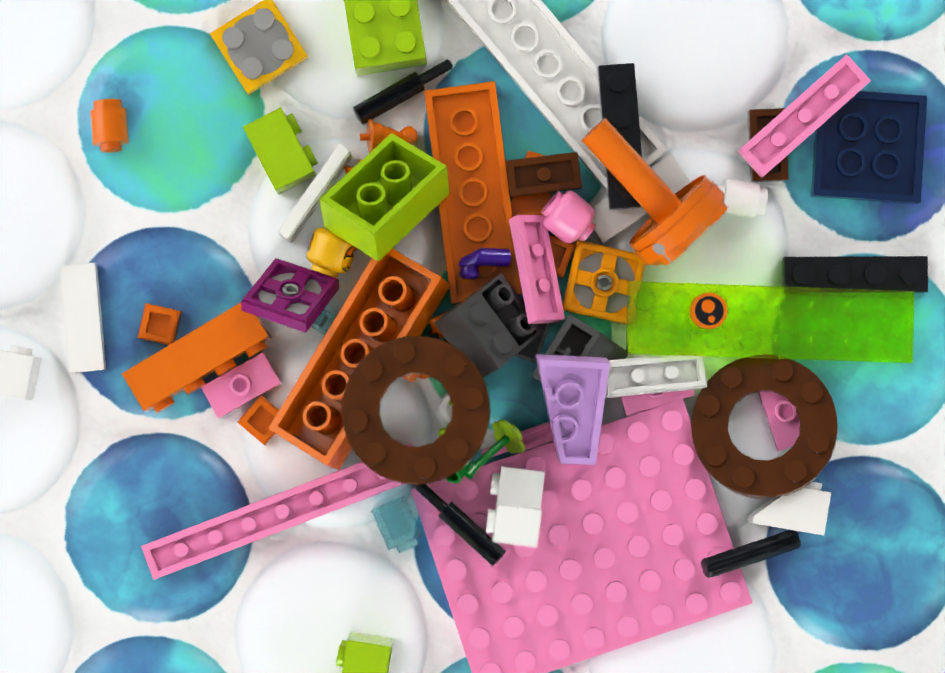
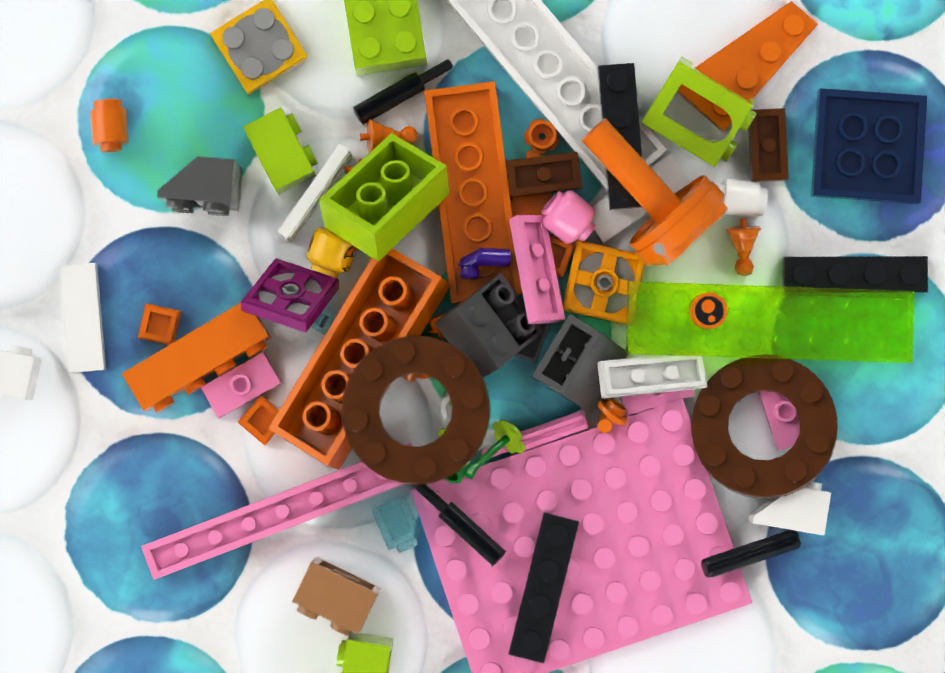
white brick [486,466,545,548] -> none
lavender wing [535,354,610,465] -> none
bright pink plate [737,54,871,178] -> none
none -> dark grey slope [157,157,243,216]
none -> medium nougat brick [292,557,381,636]
none -> black plate [508,512,579,664]
none -> orange plate [524,119,559,154]
none -> orange plate [597,398,628,433]
none -> lime panel [641,56,757,167]
none -> orange wing [677,1,818,132]
none -> orange piece [725,218,761,276]

